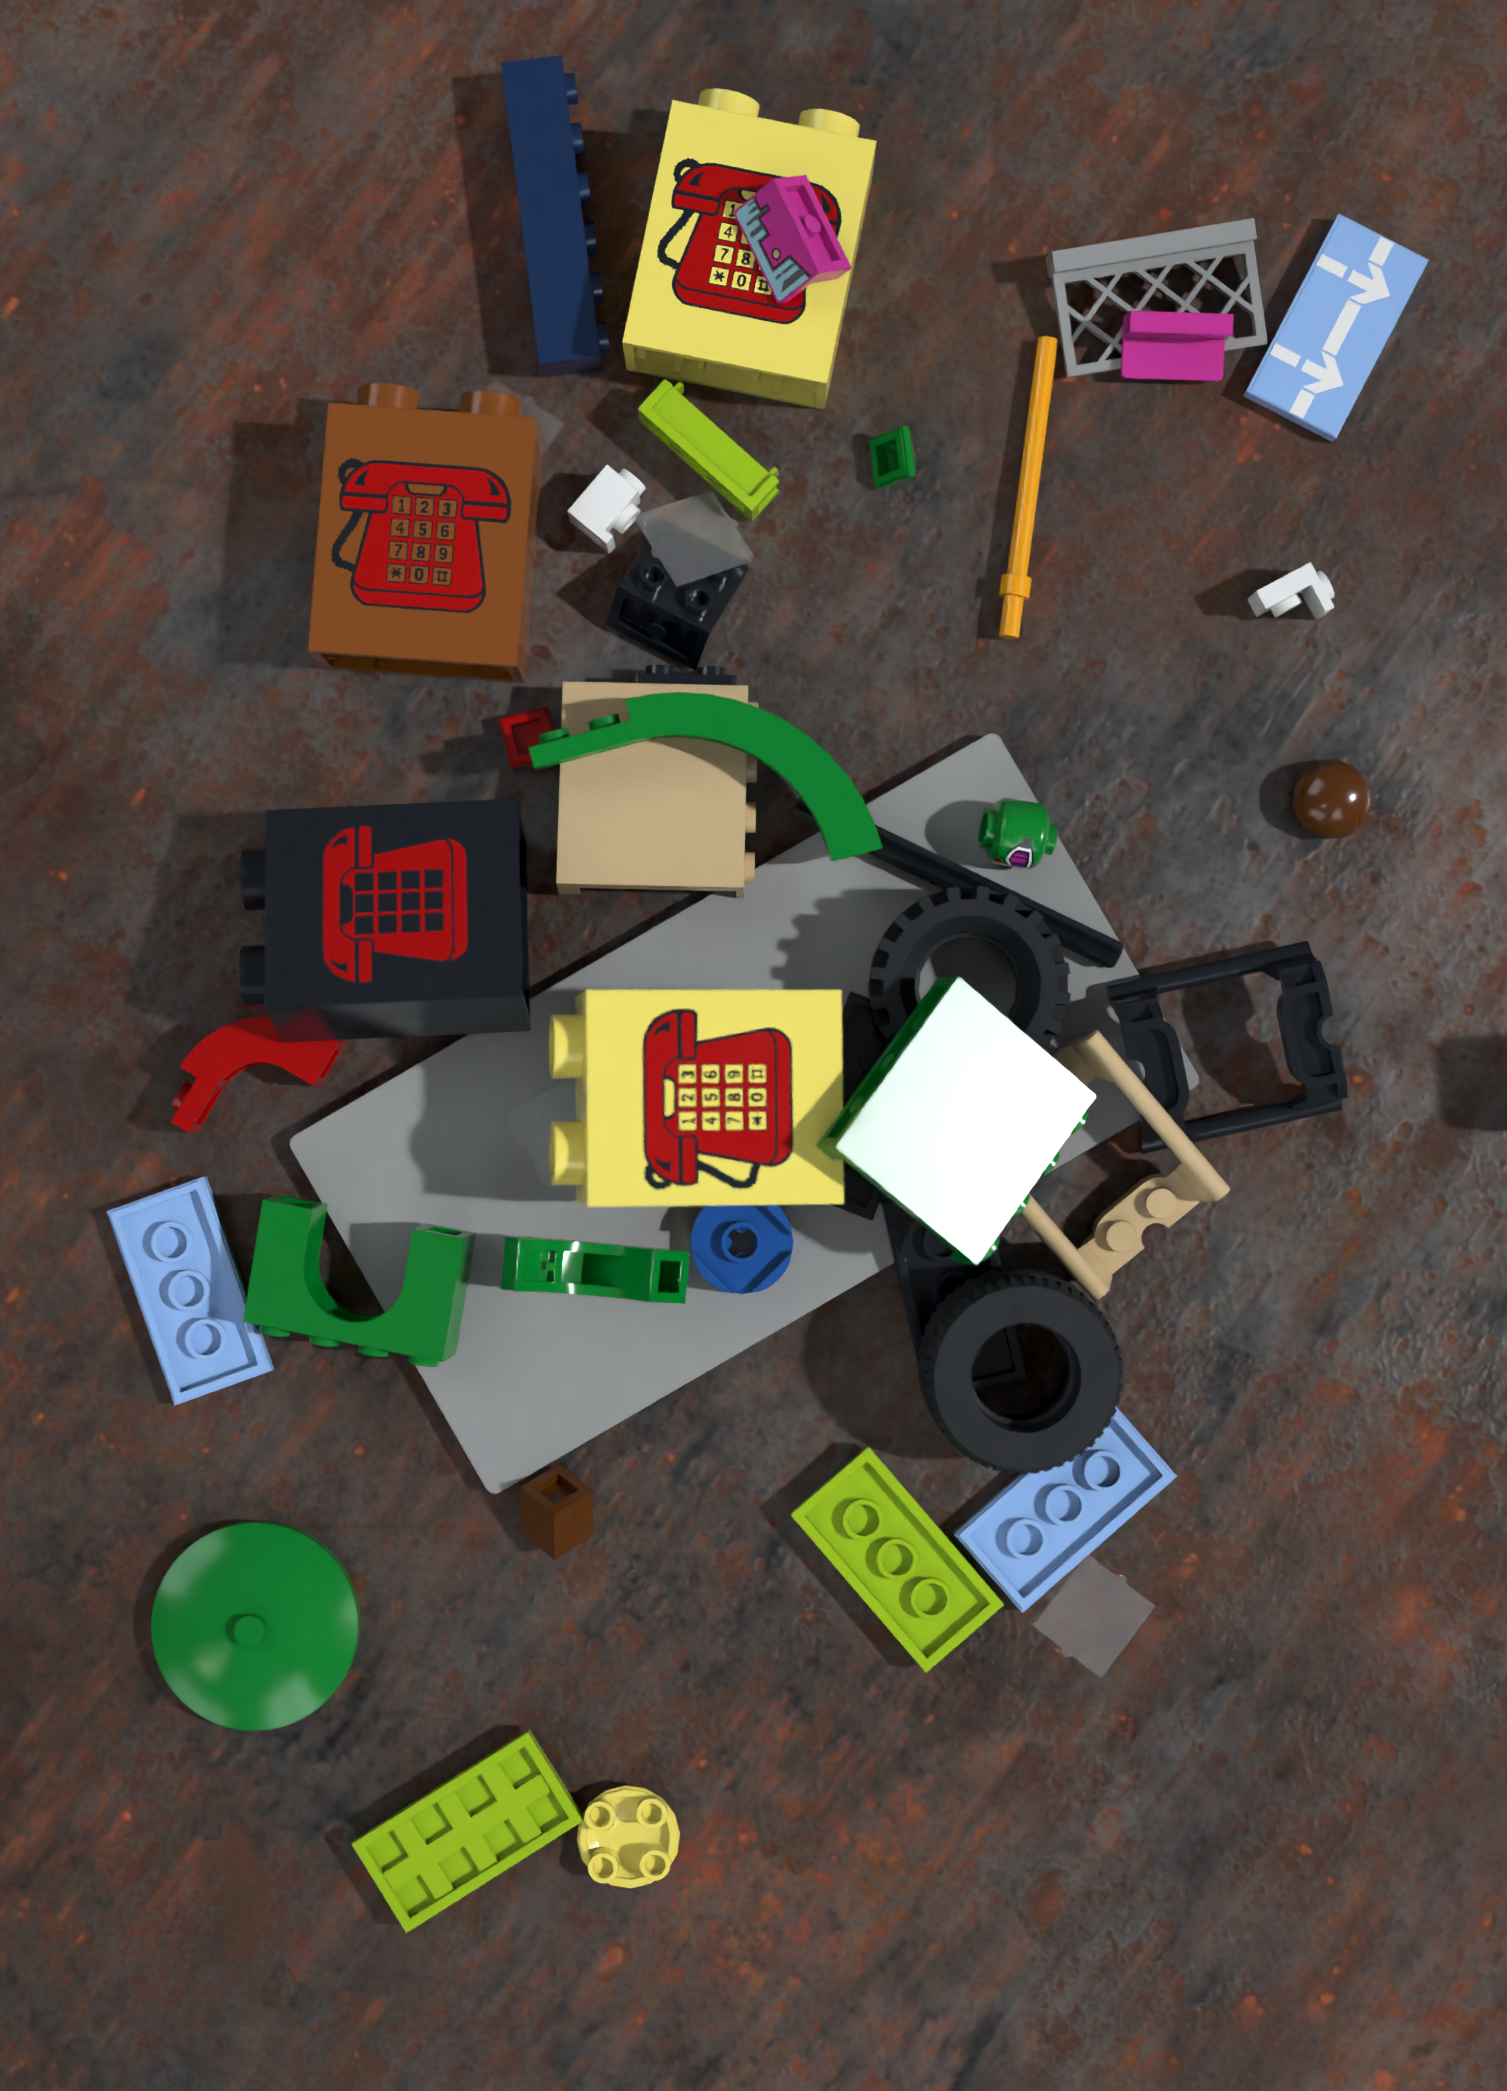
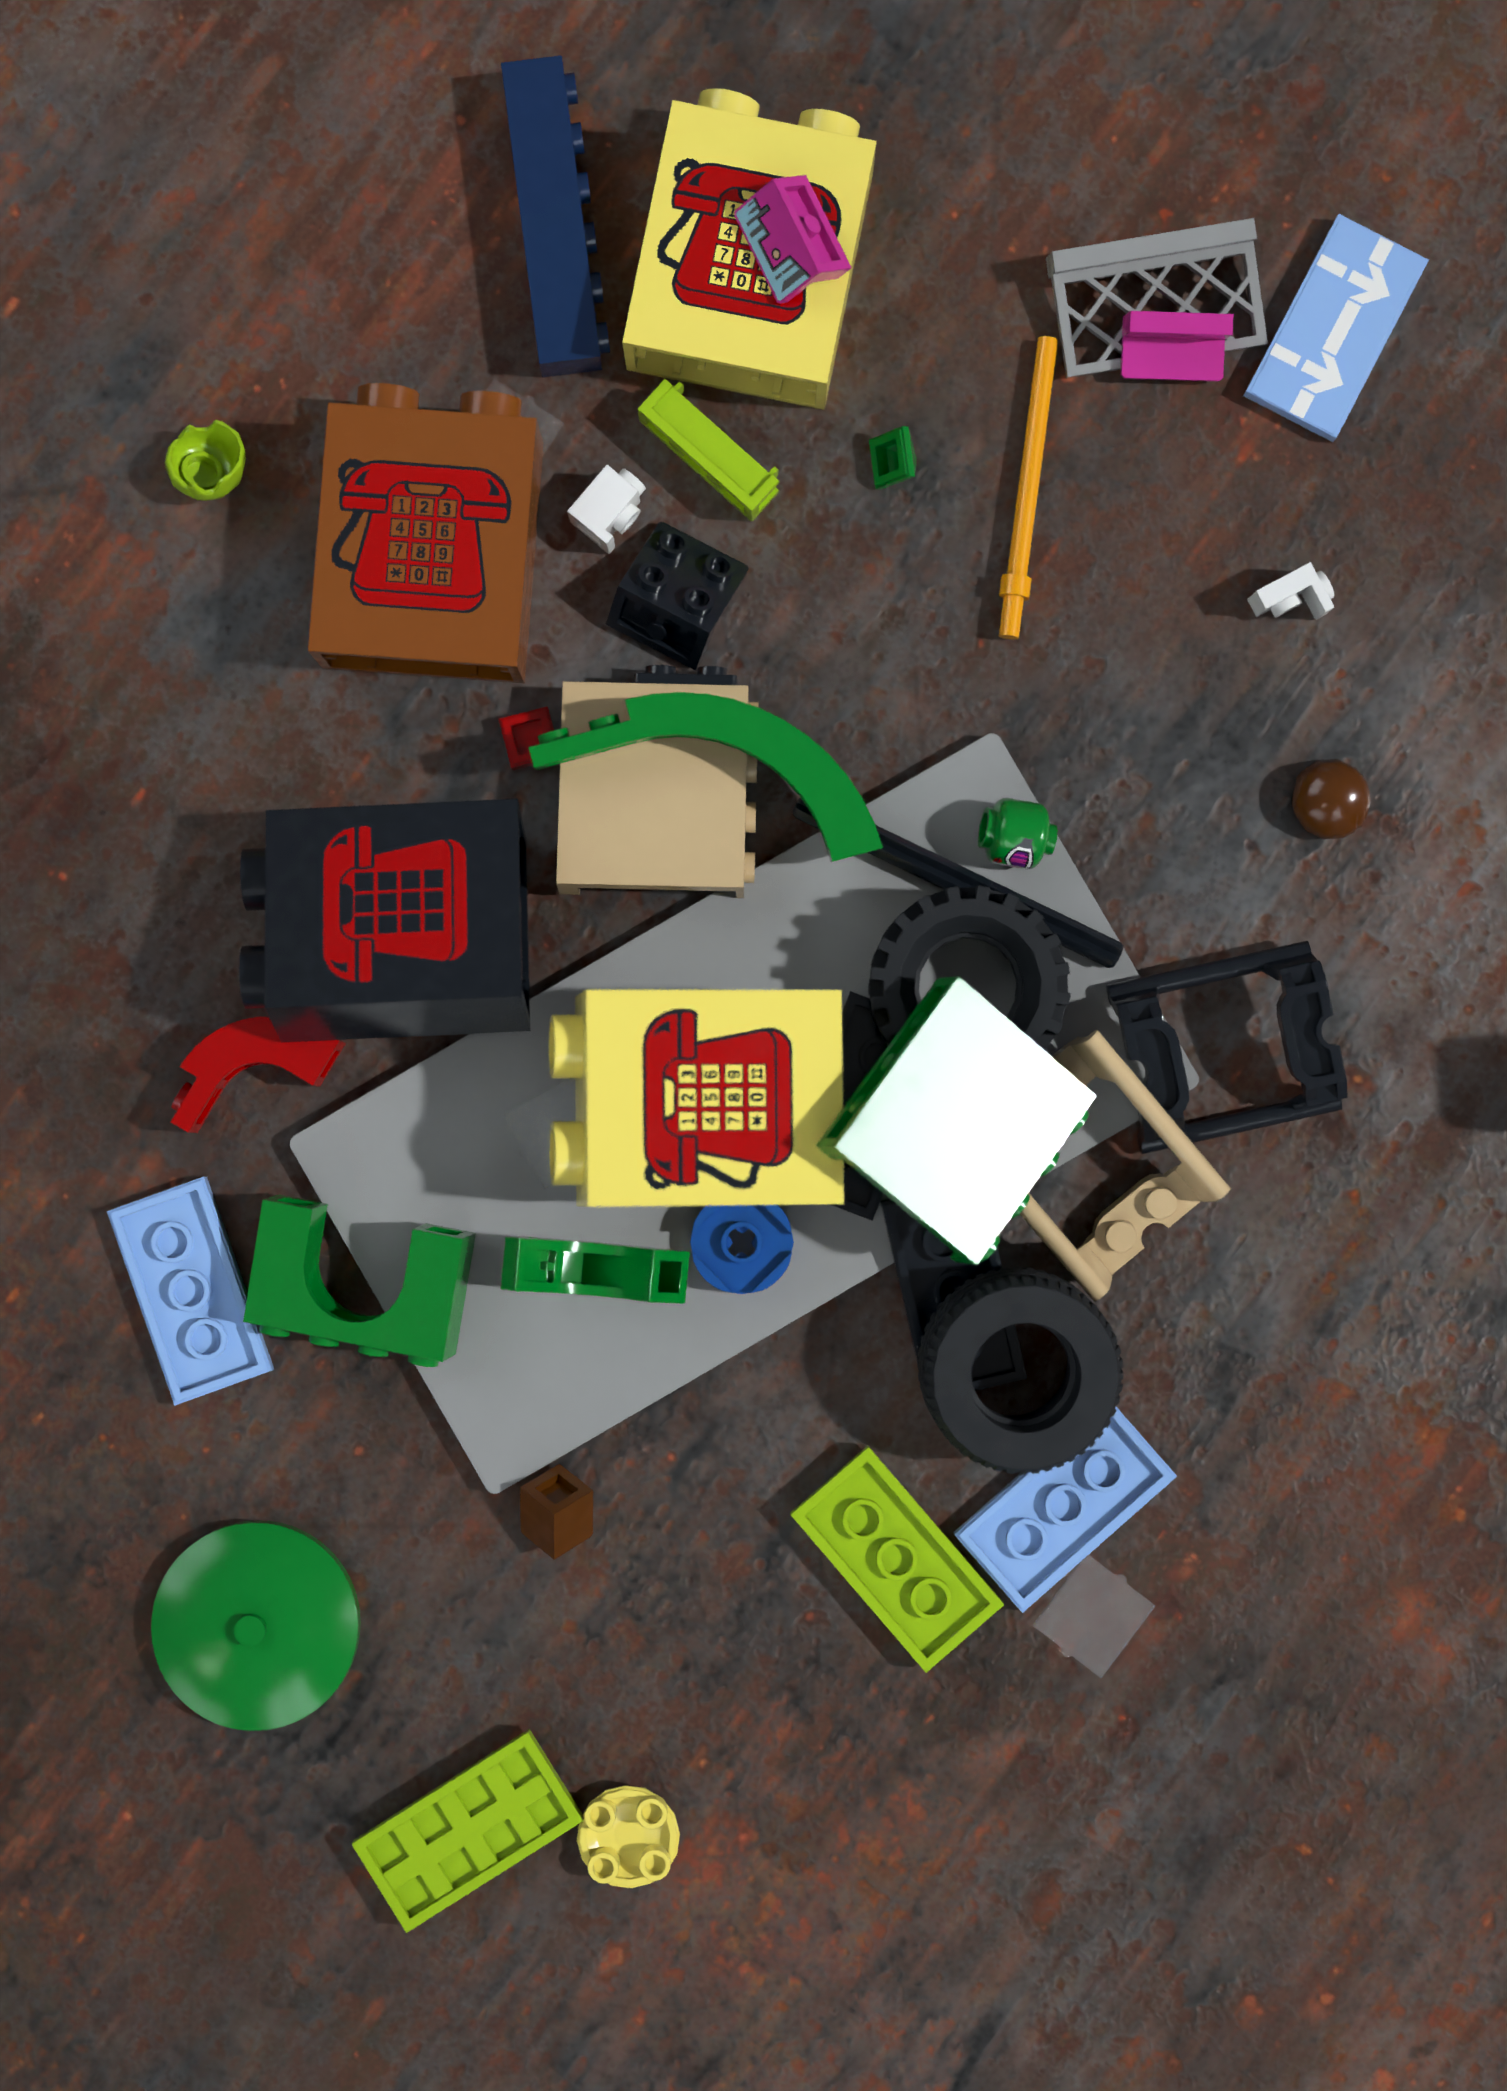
clear piece [636,491,753,586] -> none
none -> lime hair [165,420,246,501]

